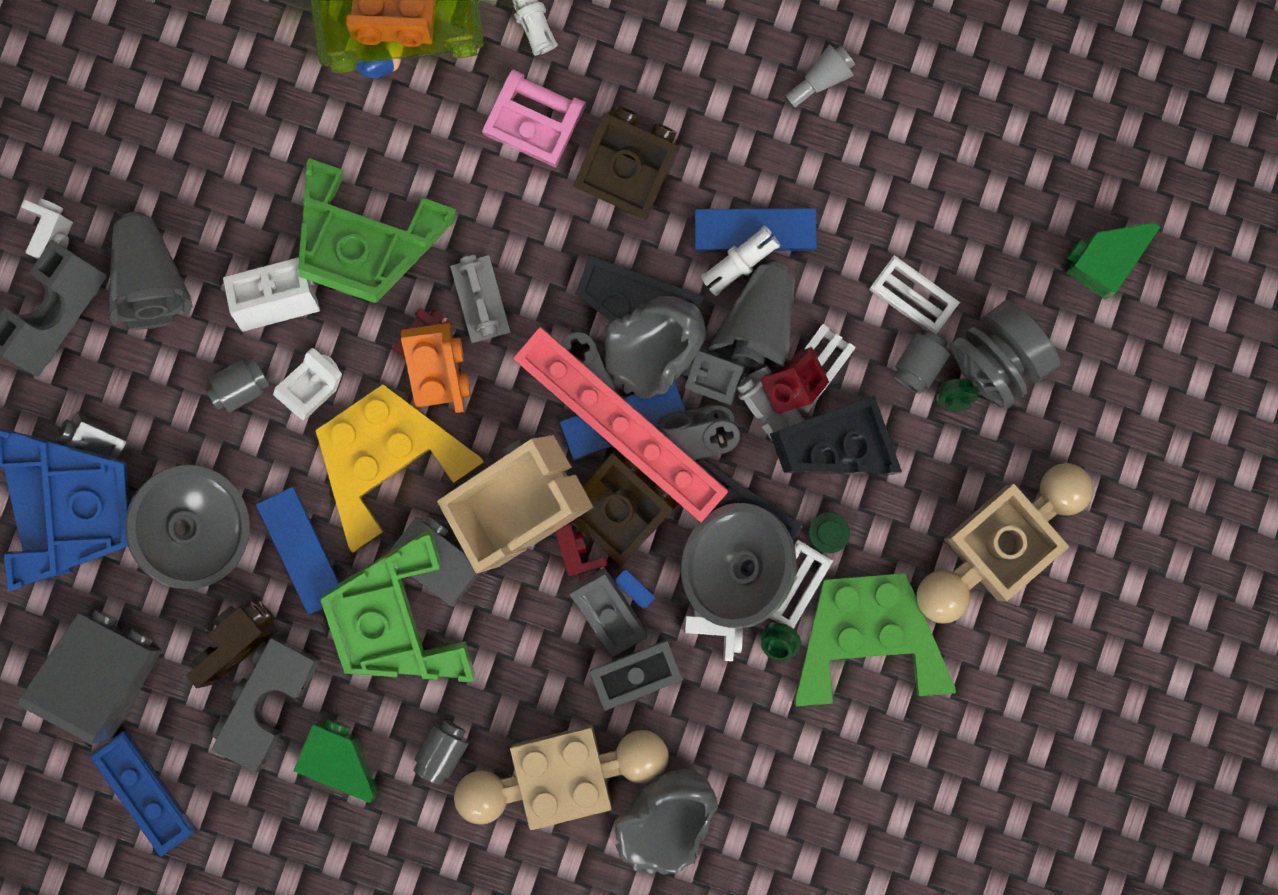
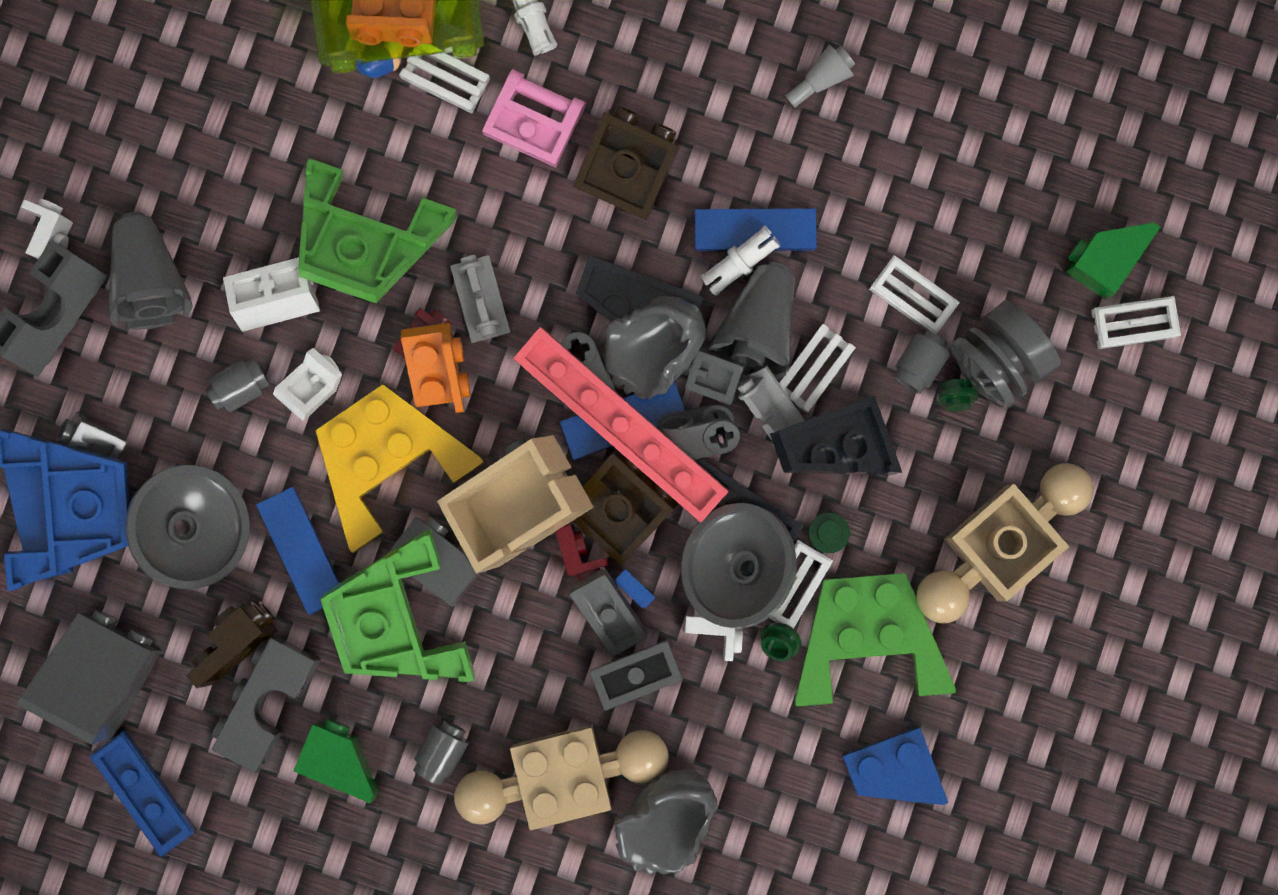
dark red bracket [761,347,829,413] -> none
none -> white tile [399,43,490,114]
none -> blue wing [842,727,949,805]
none -> white tile [1091,296,1181,349]

